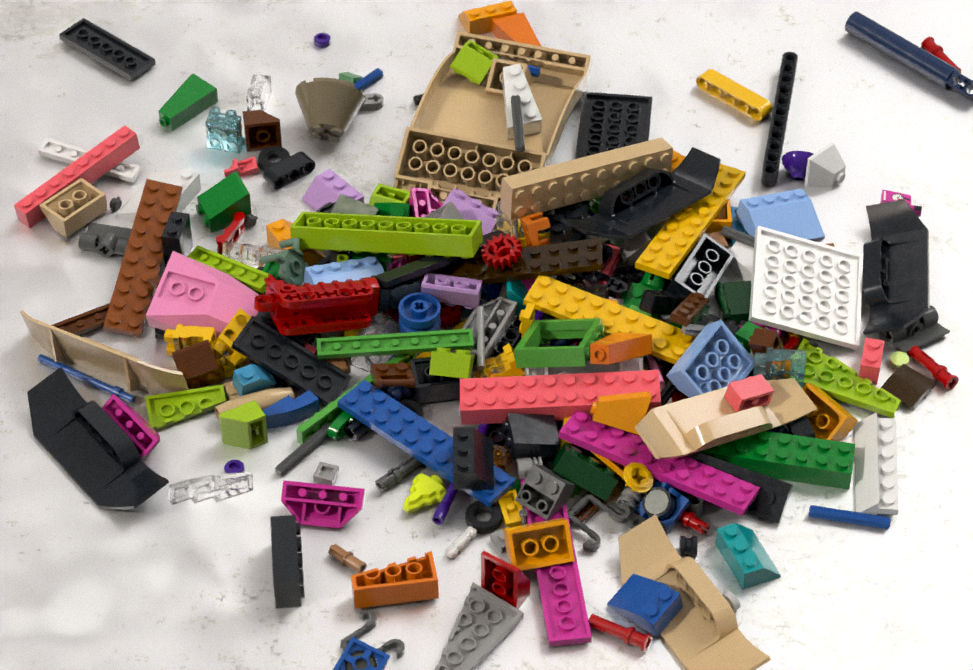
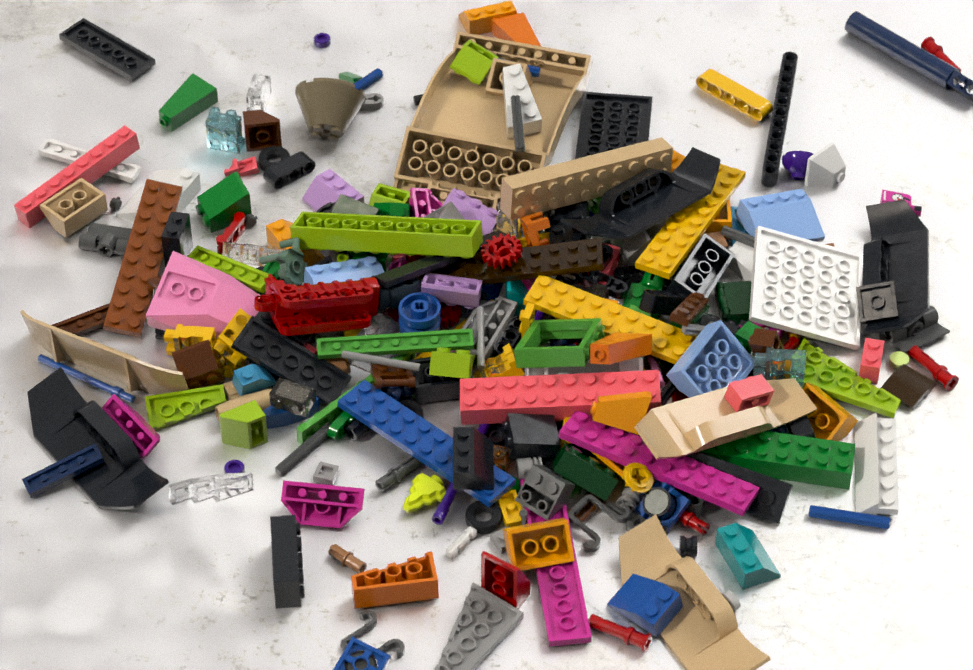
none -> dark blue plate [22,443,105,498]
none -> clear smoke brick [269,378,316,417]
none -> light grey bar [341,350,420,371]
none -> plate [856,280,899,325]

